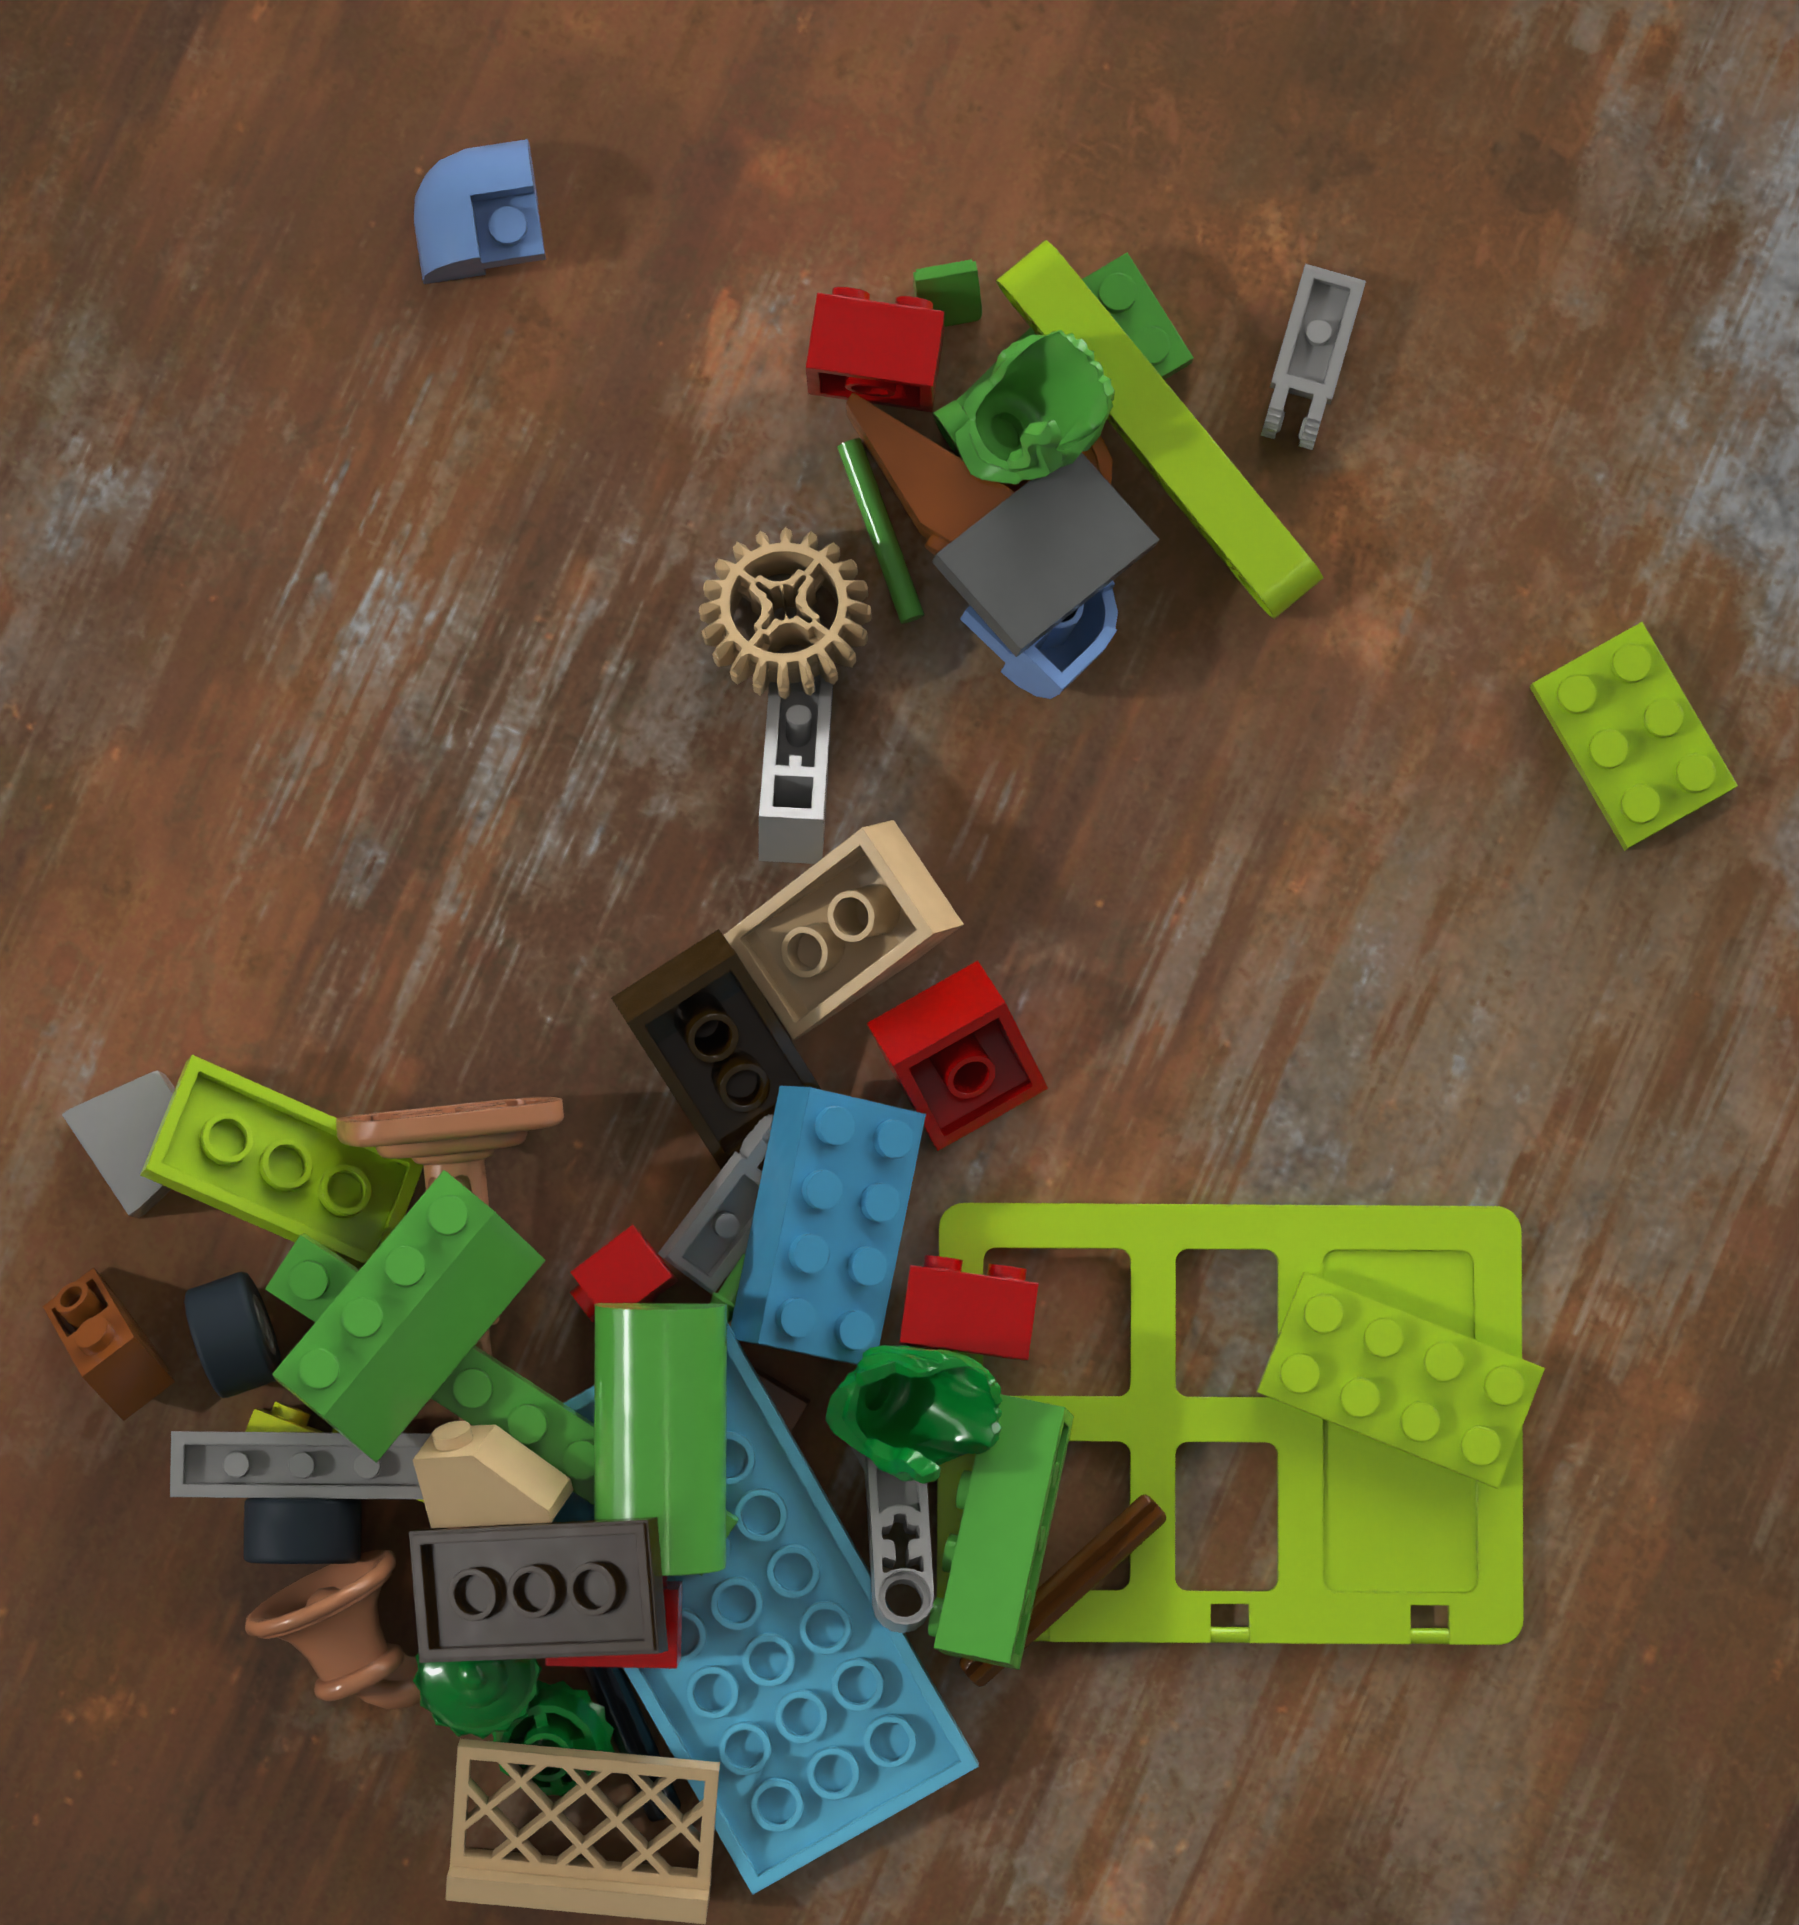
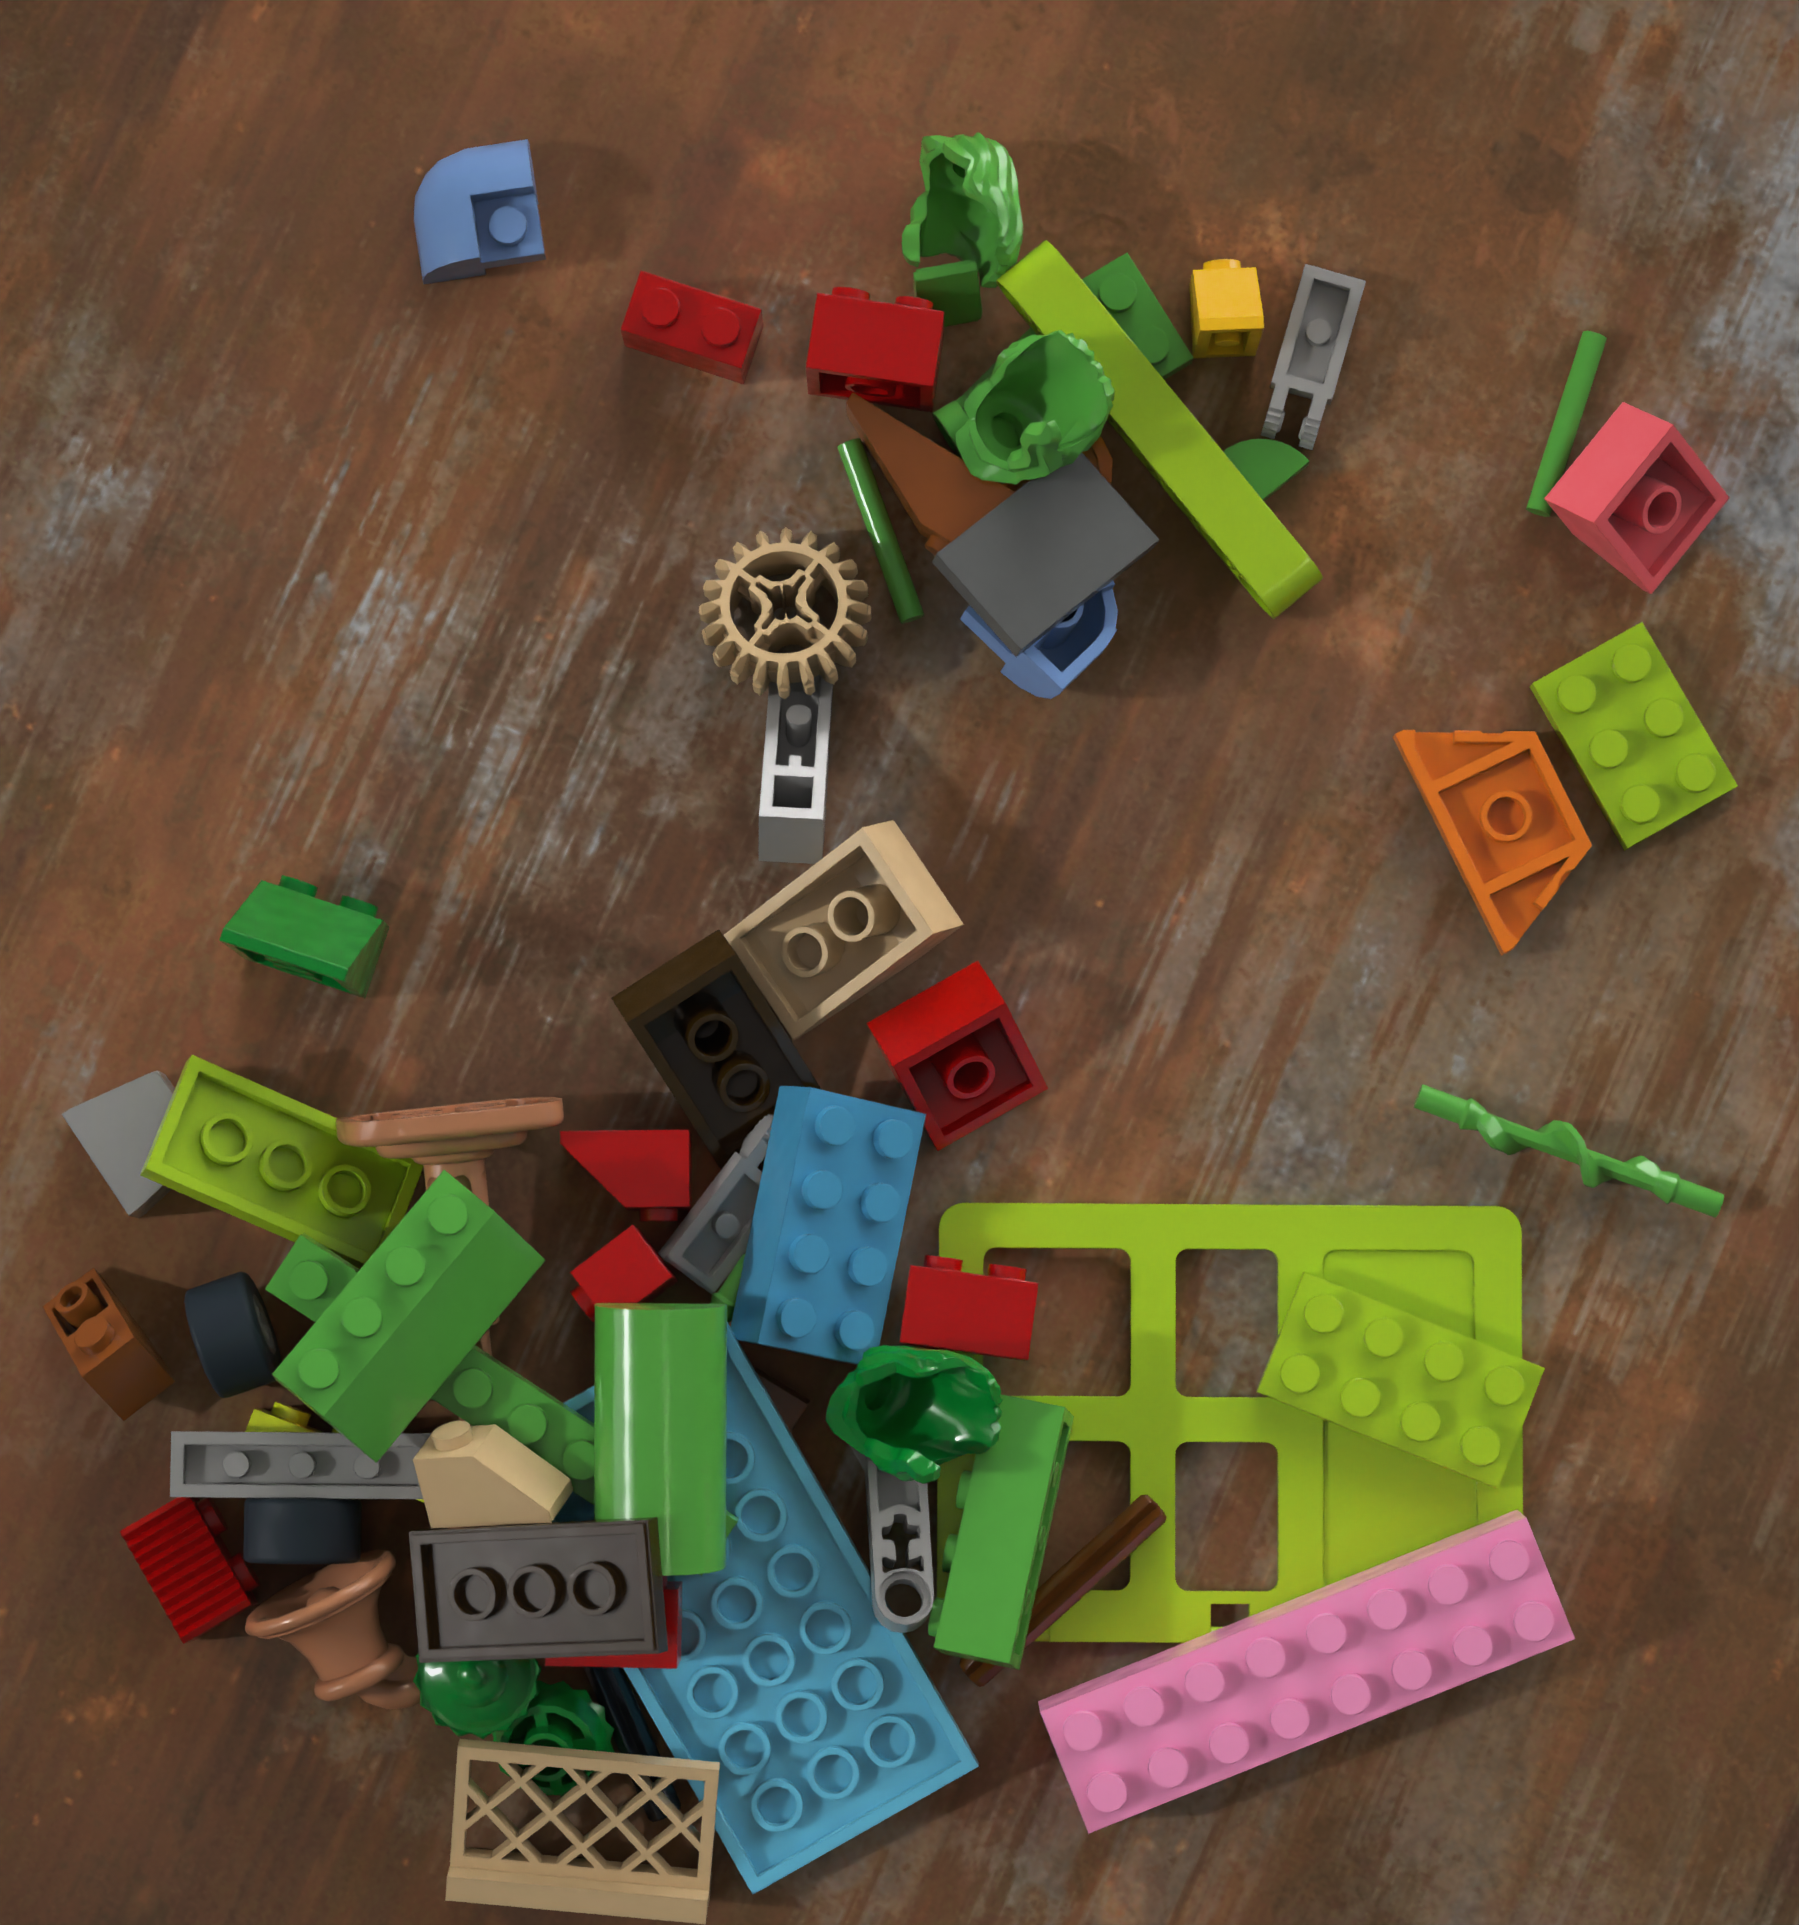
none -> red brick [120,1497,260,1644]
none -> green slope [219,875,389,999]
none -> red slope [560,1129,692,1222]
none -> red brick [621,270,764,384]
none -> bright green hair [902,132,1024,288]
none -> bright pink brick [1038,1510,1575,1833]
none -> yellow slope [1189,259,1264,358]
none -> bright green tile [1223,439,1310,501]
none -> orange wing [1393,730,1592,956]
none -> bright green piece [1414,1084,1724,1218]
none -> bright green bar [1526,331,1607,517]
none -> coral slope [1544,402,1730,594]

